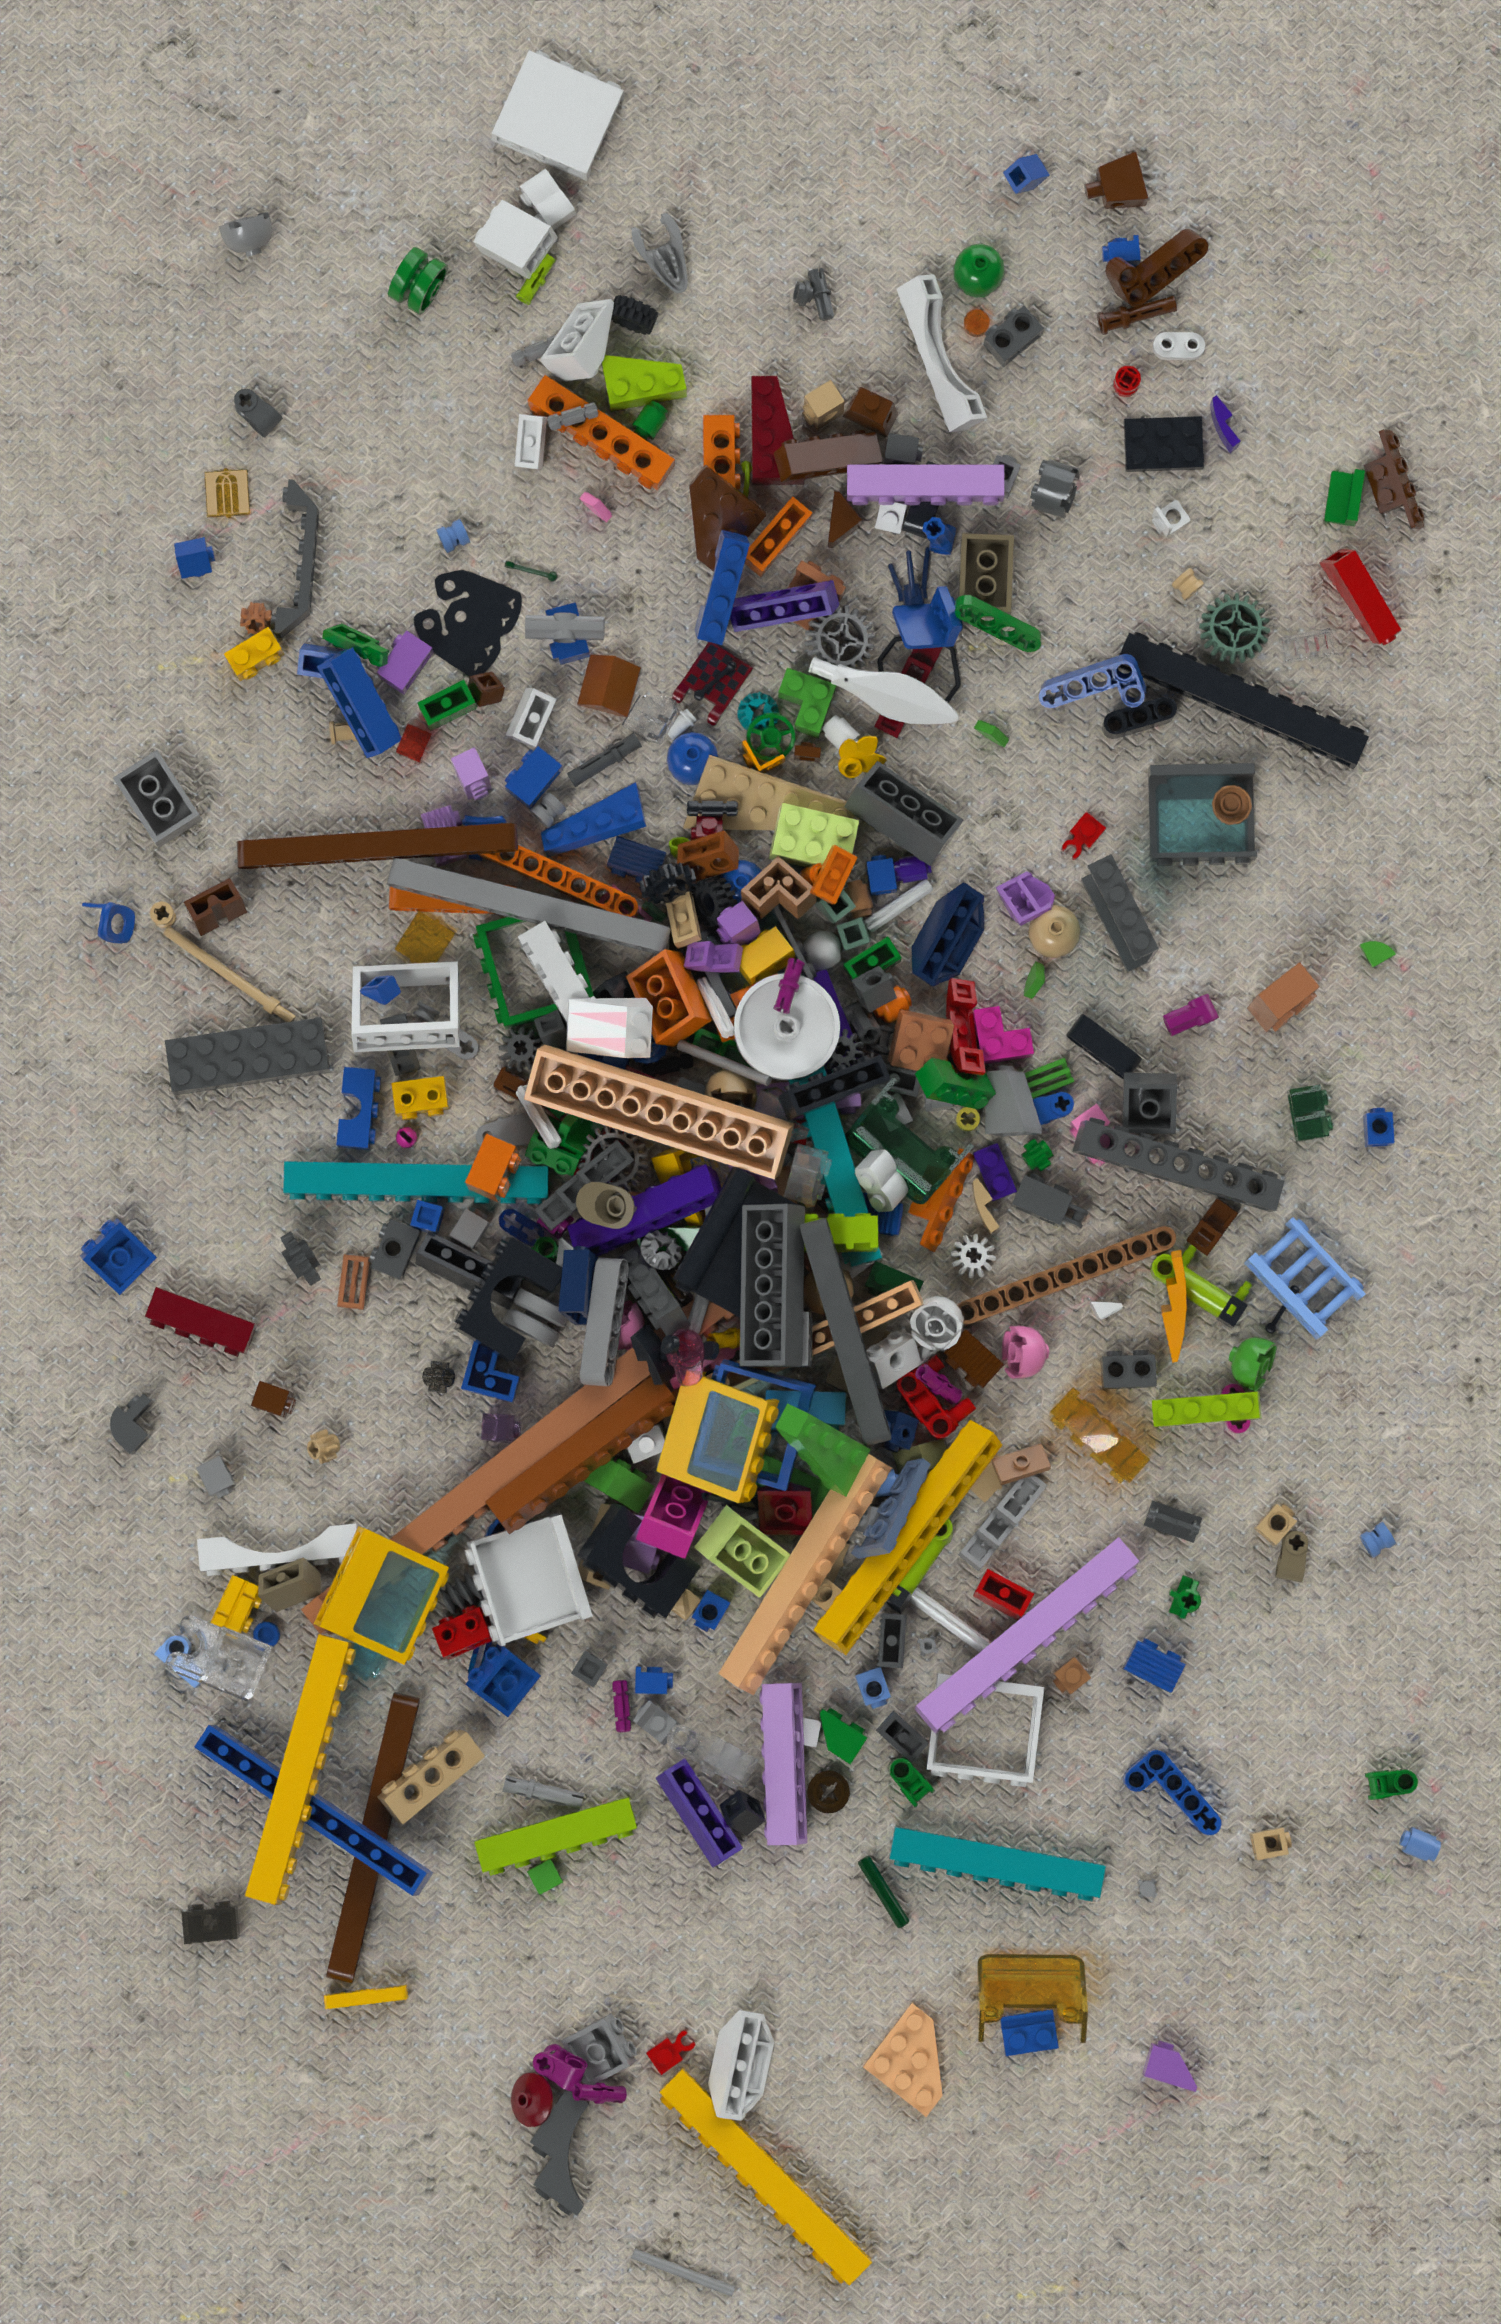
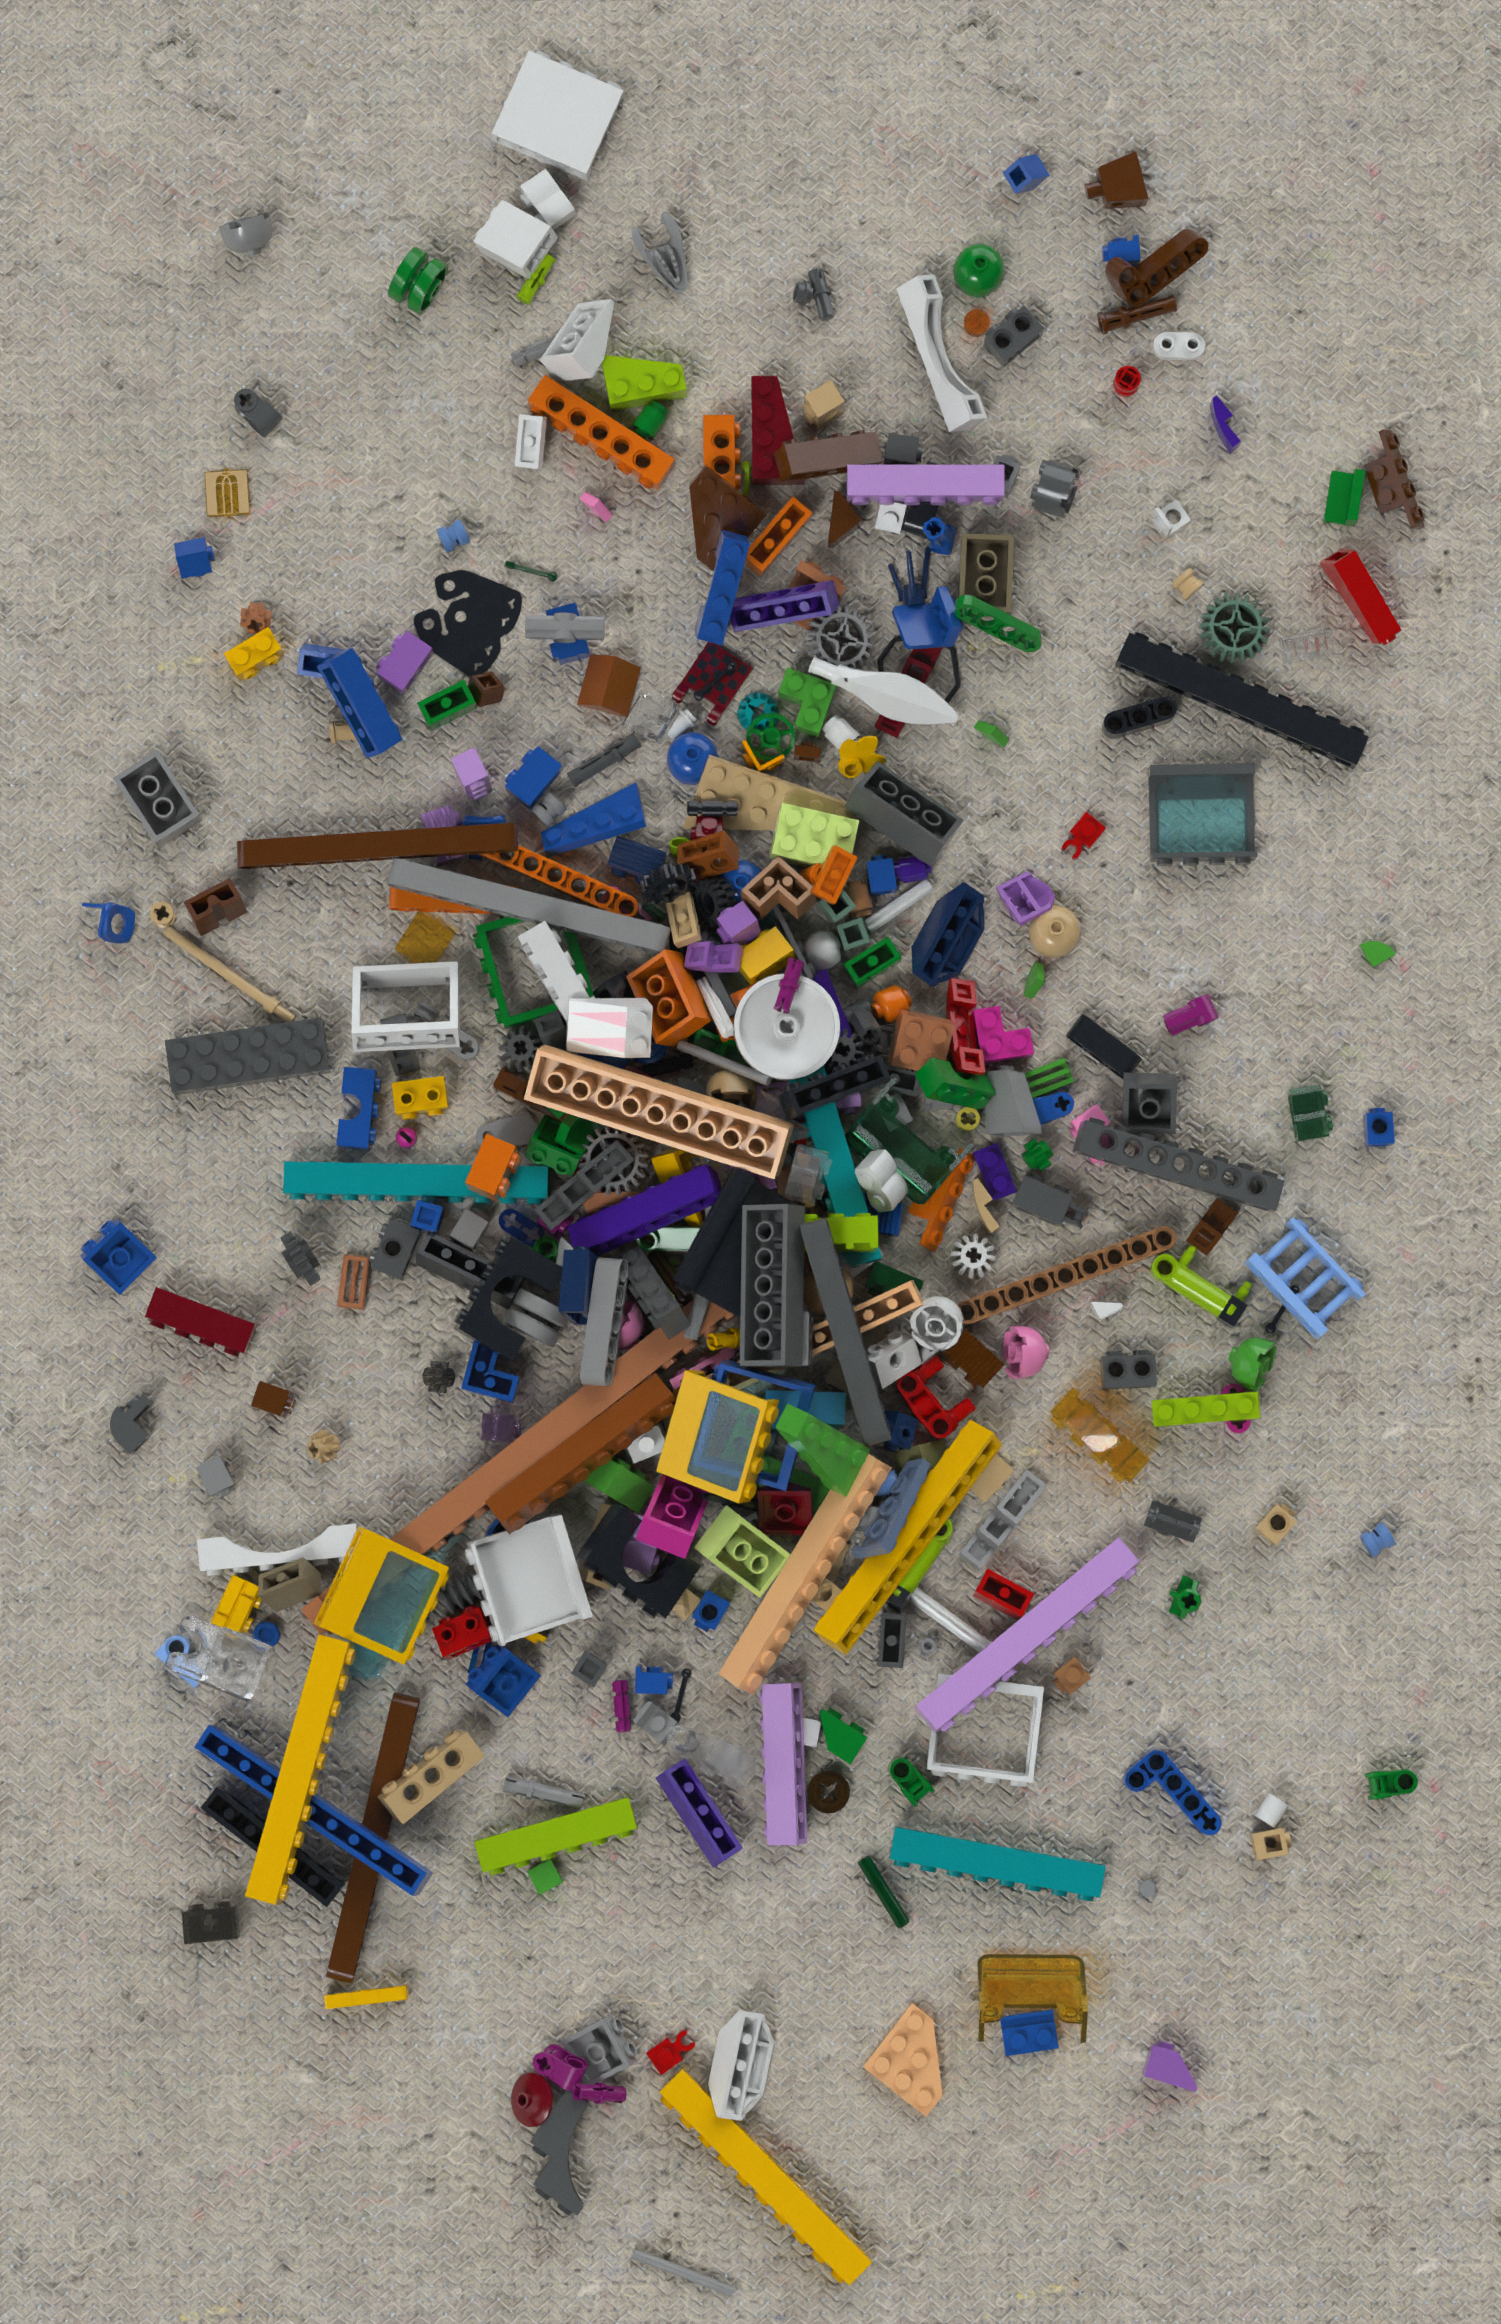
dark grey slope [271,479,320,638] -> none
green hinge [322,623,389,667] -> none
blue slope [360,975,401,1005] -> none
clear red panel [396,724,432,765] -> none
white brick [505,688,556,747] -> none
white axle [516,1085,561,1149] -> none
light grey axle [547,402,598,431] -> none
dark tan piece [576,1182,637,1229] -> none
black tyre [611,295,659,335] -> none
black slope [630,1325,676,1385] -> none
light grey gear [641,1230,682,1270] -> none
clear pink cap [660,1328,719,1387] -> none
black brick [720,1790,766,1836] -> none
reddish brown torso [843,387,898,438] -> none
dark grey brick [852,966,897,1013] -> none
medium blue brick [855,1667,891,1709] -> none
dark grey slope [876,1710,929,1763] -> none
magenta pin [915,1364,962,1405] -> none
medium nougat plate [991,1444,1051,1485] -> none
blue beam [1038,654,1146,708] -> none
dark grey panel [1081,854,1159,973] -> none
blue brick [1122,1638,1186,1693] -> none
black plate [1123,416,1204,472] -> none
light orange slope [1161,1250,1187,1363] -> none
medium nougat hair [1212,785,1252,825] -> none
nougat brick [1247,962,1320,1033] -> none
dark tan piece [1275,1530,1308,1583] -> none
medium blue brick [1399,1827,1441,1861] -> none
none -> black brick [201,1786,345,1907]
none -> black hinge [671,1668,692,1722]
none -> white piece [1254,1793,1288,1828]

